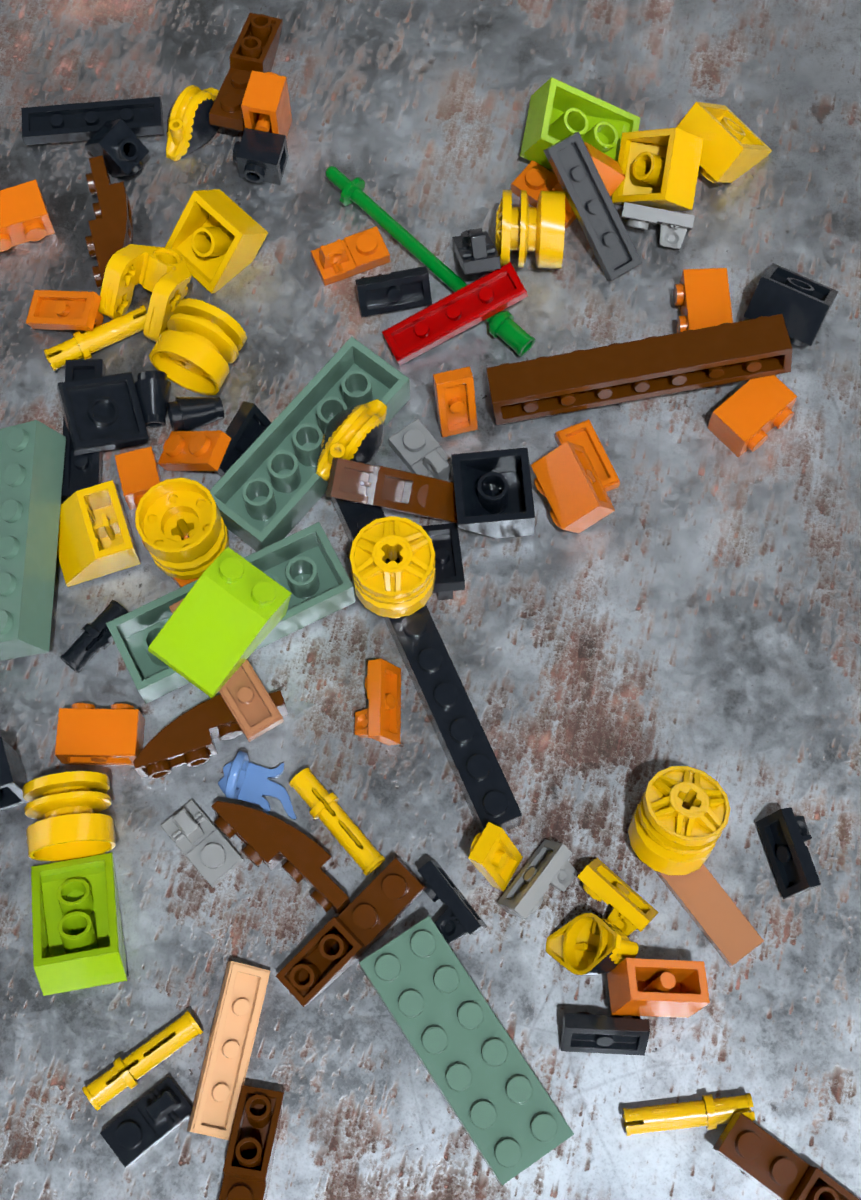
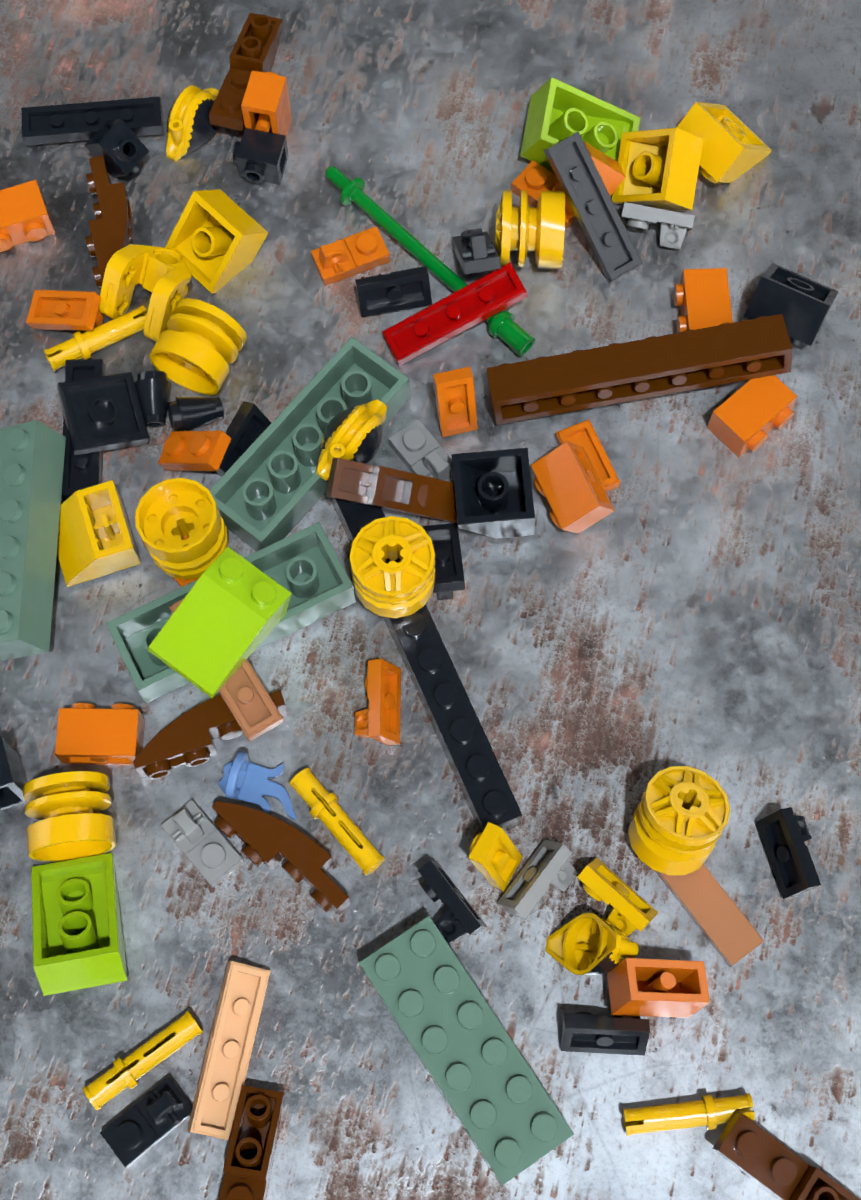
black pin [60,600,128,673] -> none
orange brick [114,446,162,510] -> none
reddish brown slope [276,858,427,1007] -> none

